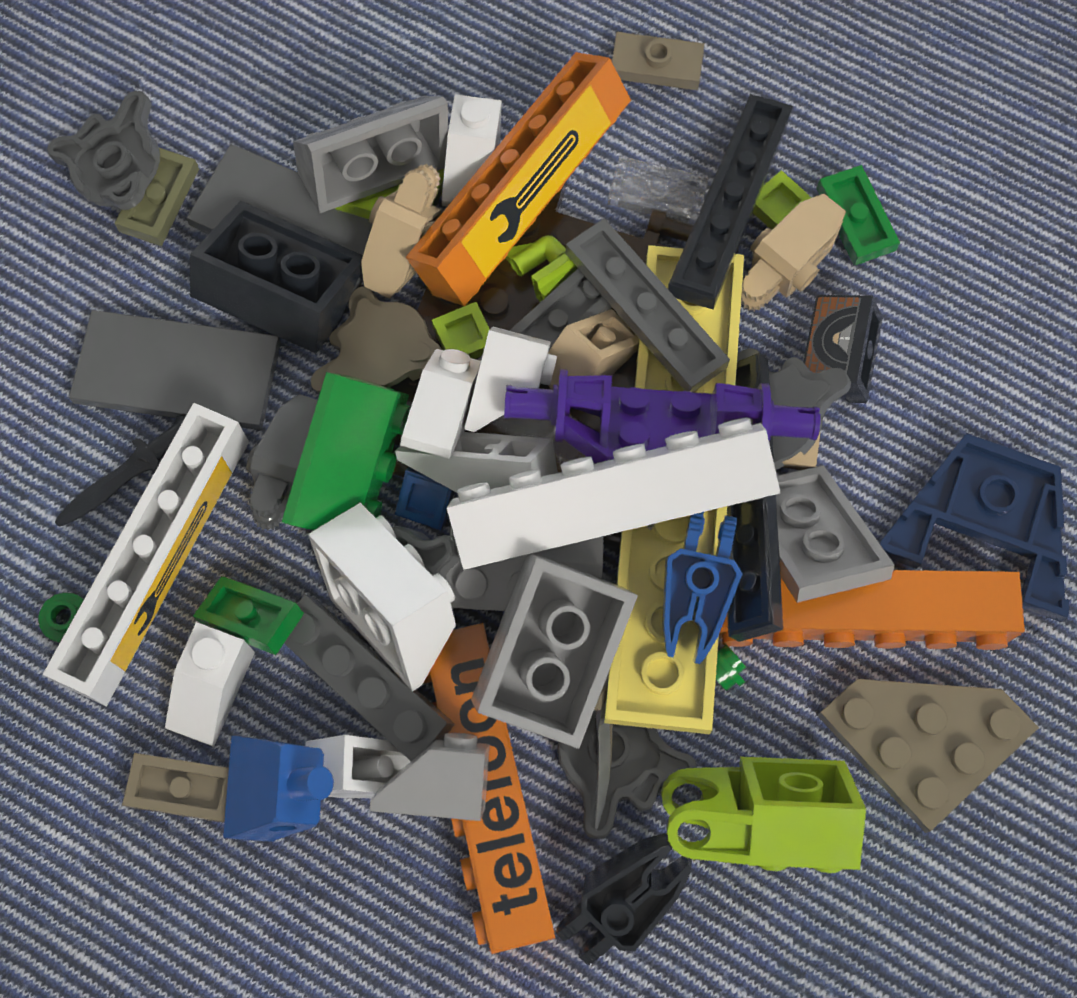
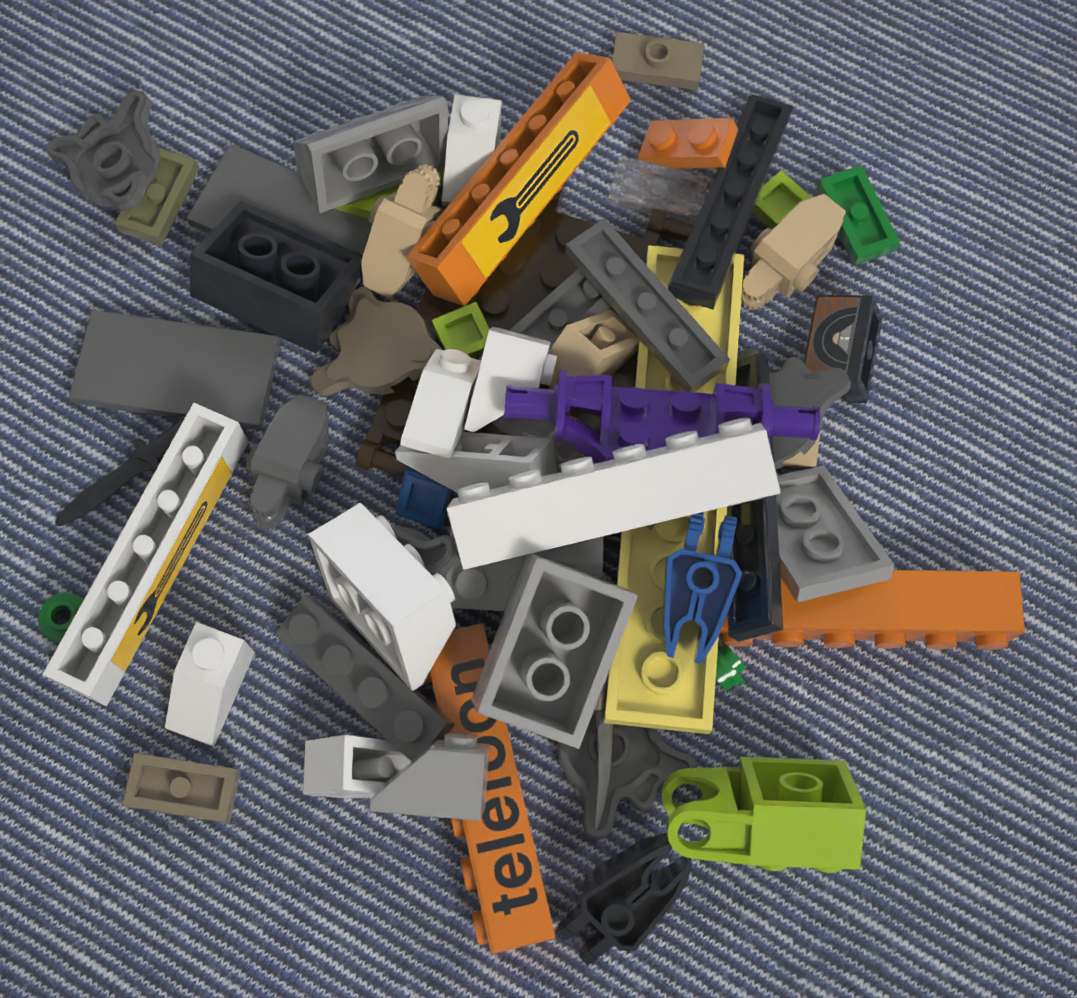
green plate [193,576,304,655] -> none
blue torso [223,736,334,842] -> none
green slope [282,372,411,530] -> none
lime piece [505,235,578,302] -> none
dark tan plate [817,679,1039,833] -> none
dark blue wing [879,433,1069,622] -> none
none -> orange plate [637,118,738,169]

